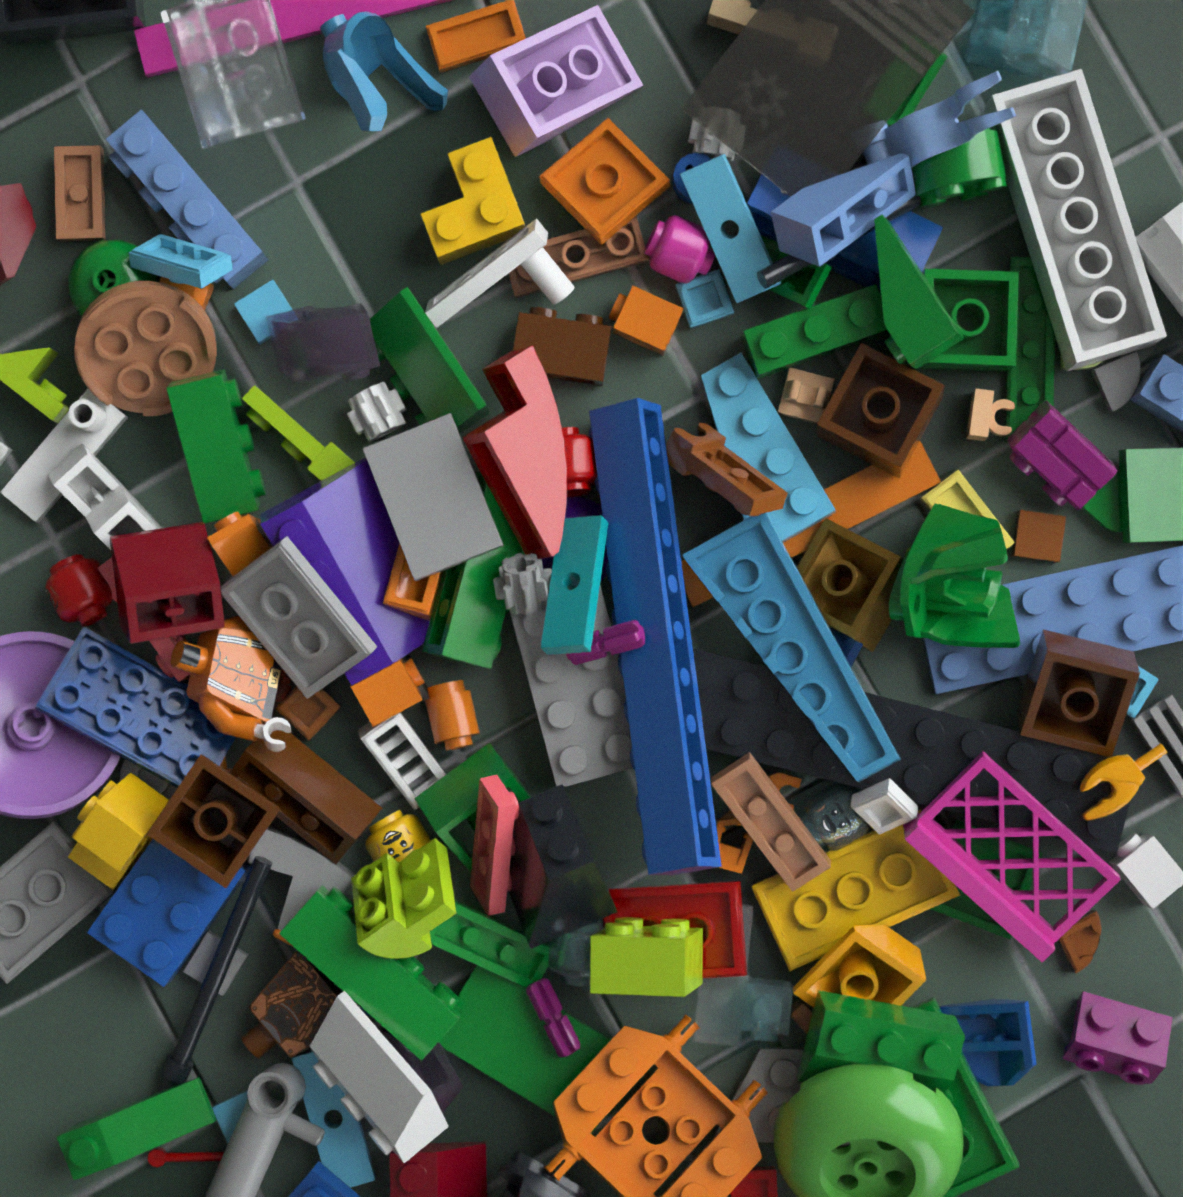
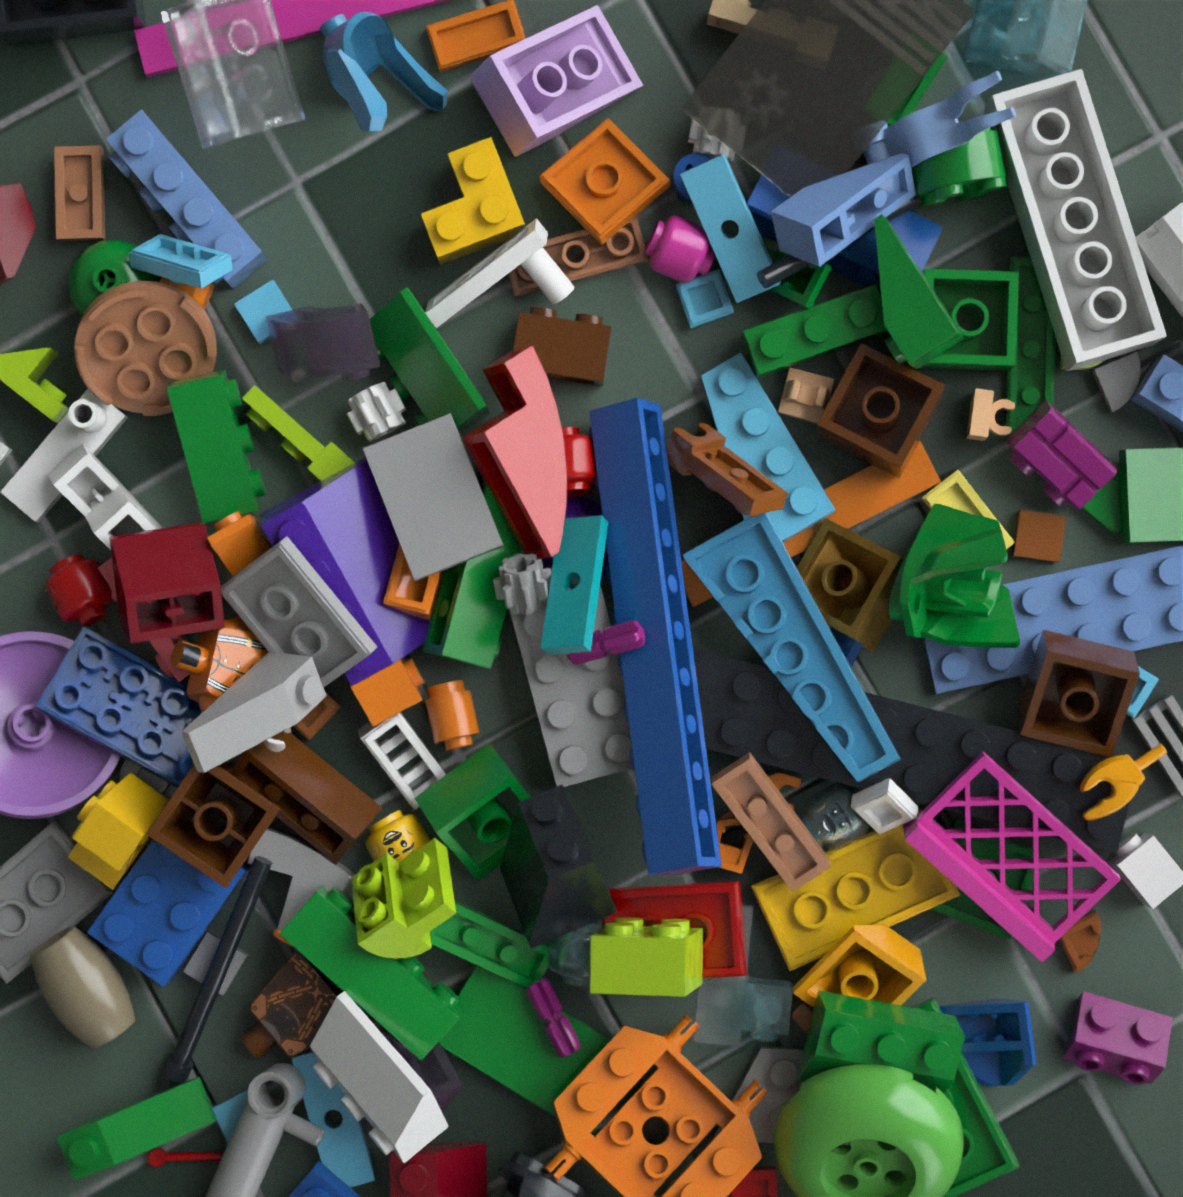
coral plate [470,775,519,916] -> none
orange brick [609,286,684,356] -> none
none -> dark tan piece [30,926,136,1049]
none -> light grey slope [181,652,326,773]

